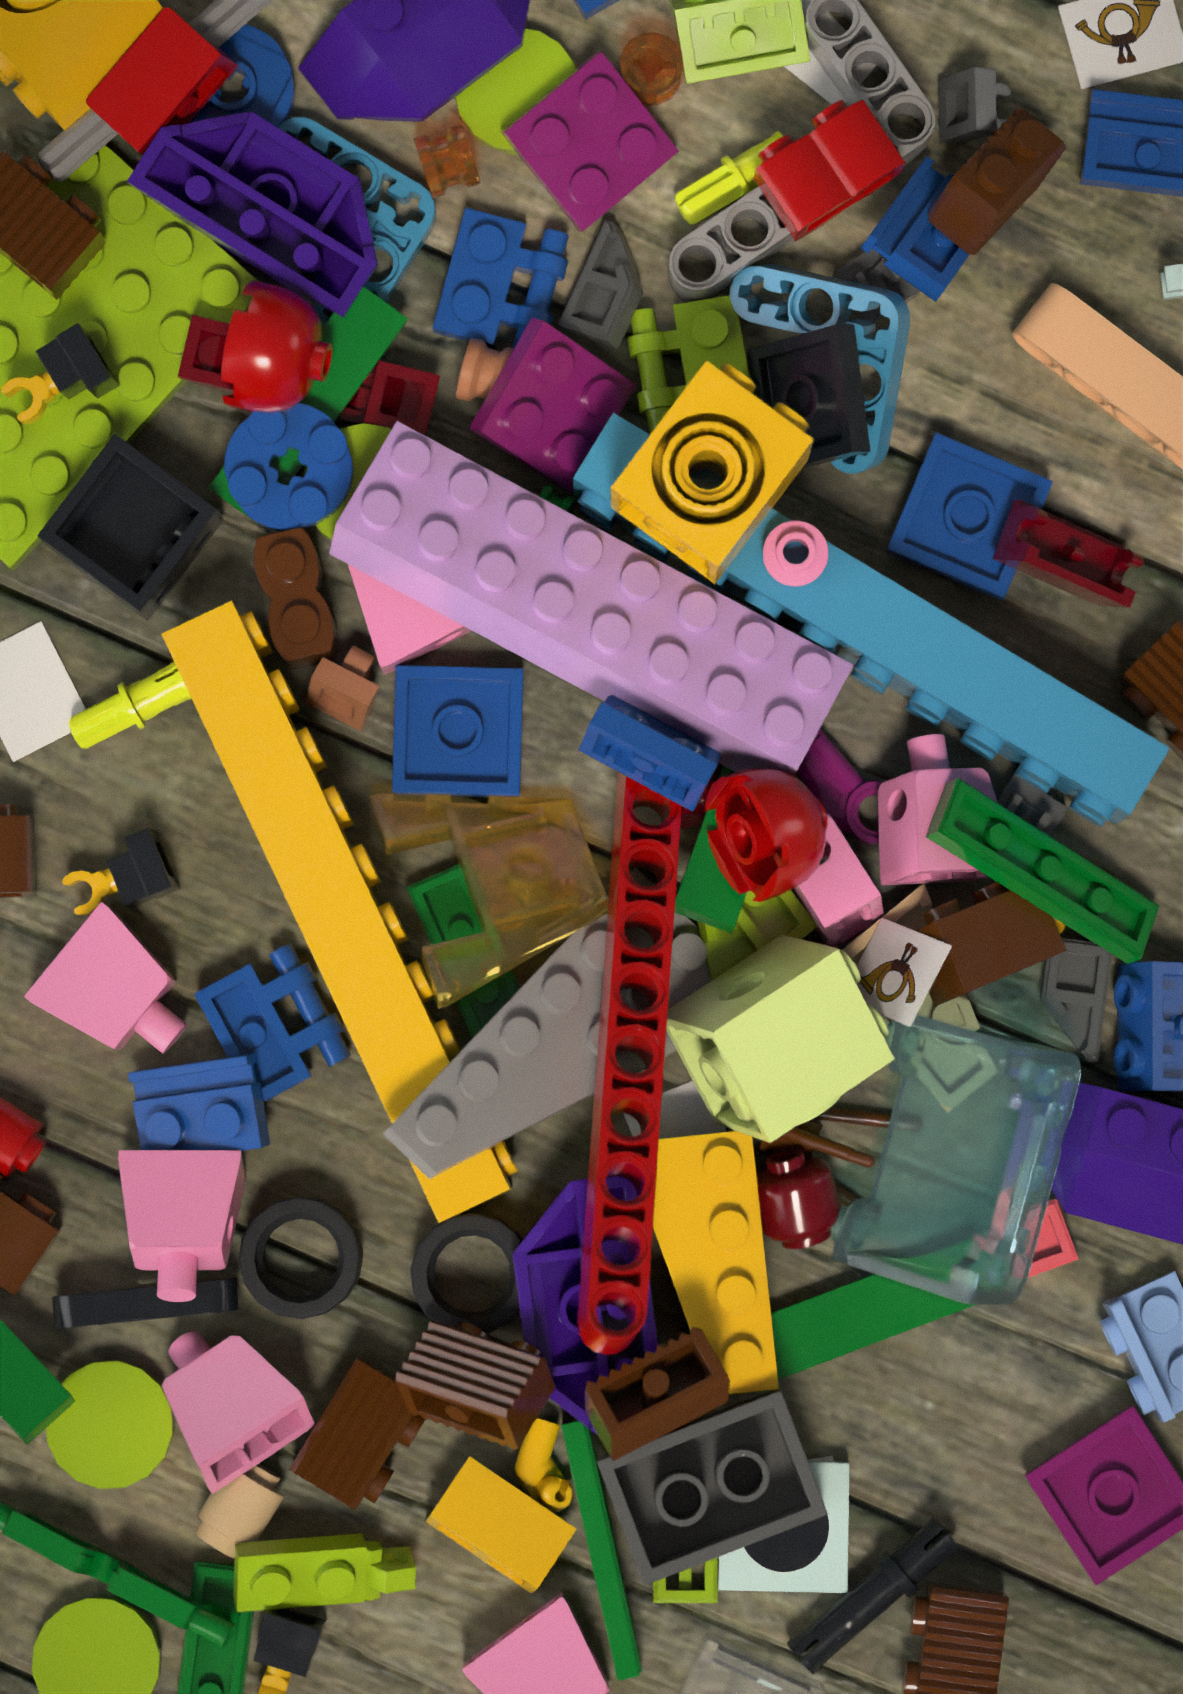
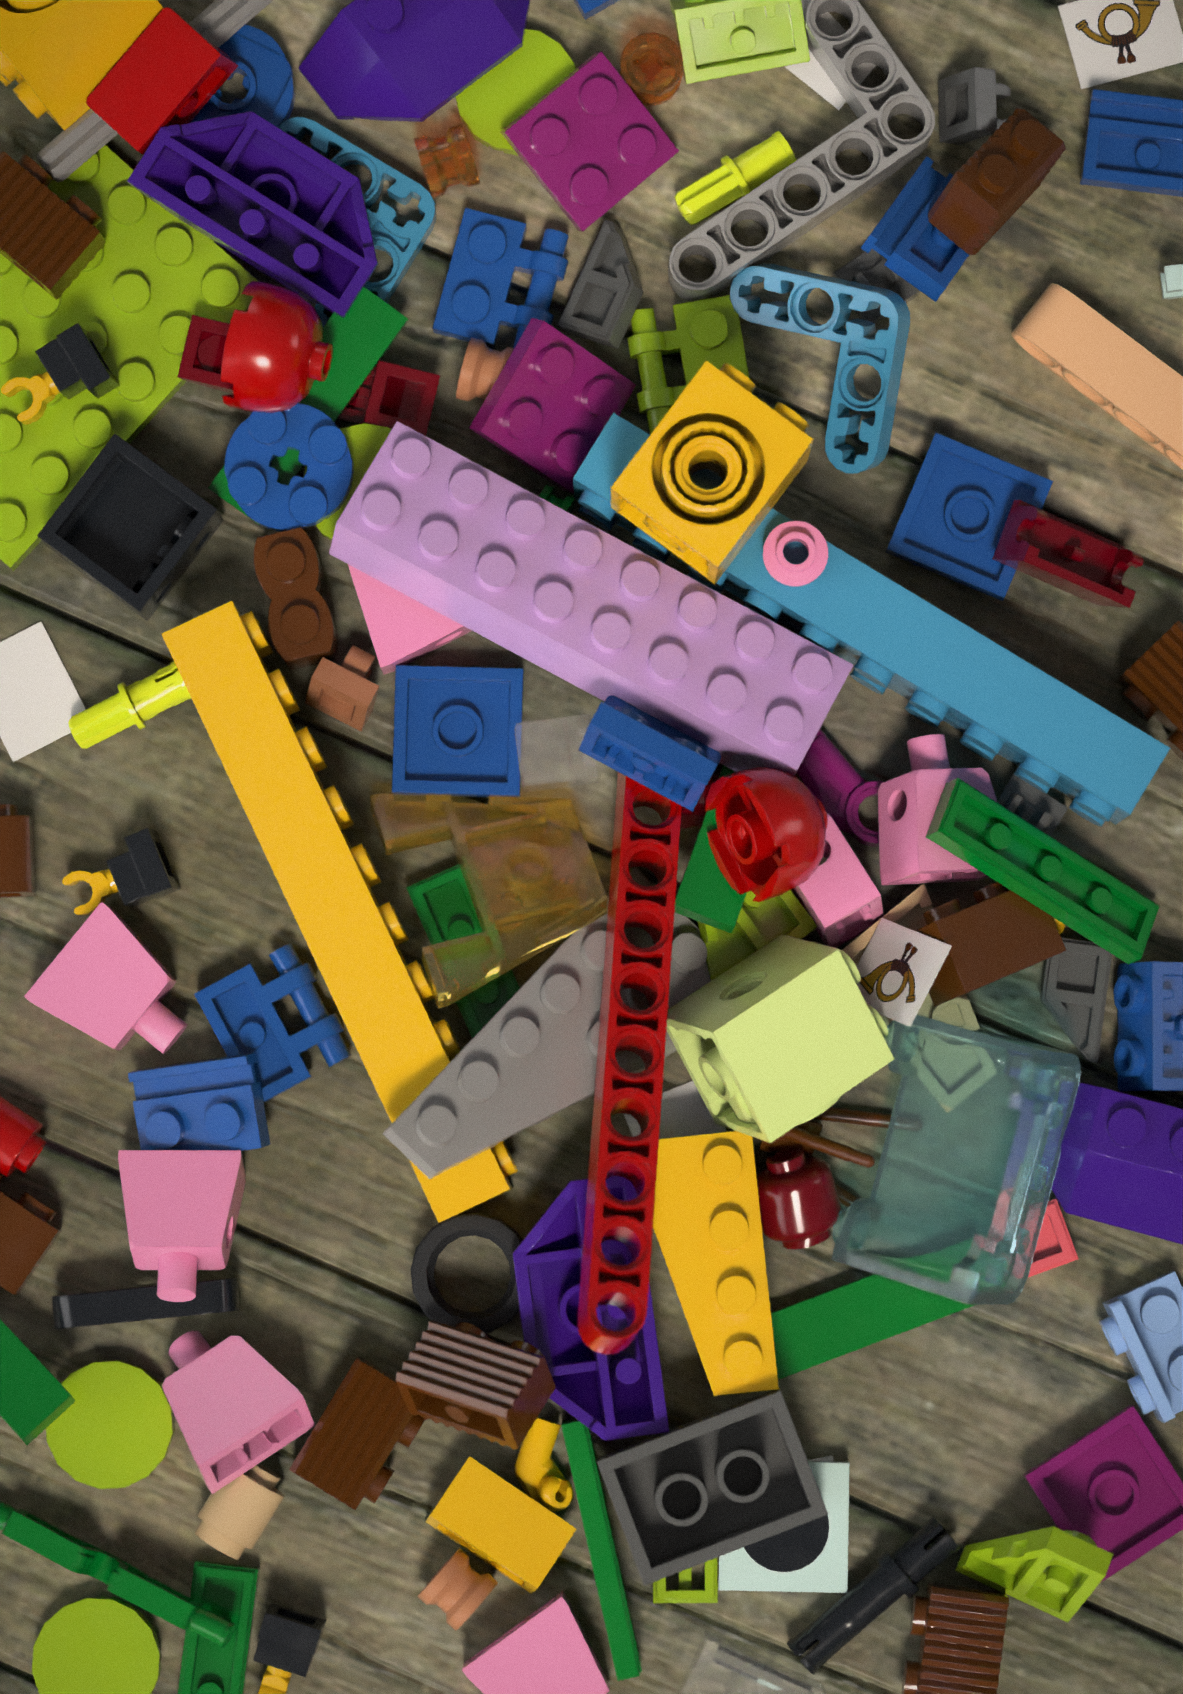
lime hinge [234,1533,416,1612] -> none
black tyre [238,1196,363,1319] -> none
reddish brown brick [585,1327,730,1461] -> none
black plate [748,324,871,469] -> none
red brick [753,99,905,241] -> none
none -> nougat wheel [417,1548,498,1631]
none -> clear panel [515,714,598,792]
none -> lime wing [955,1526,1113,1623]

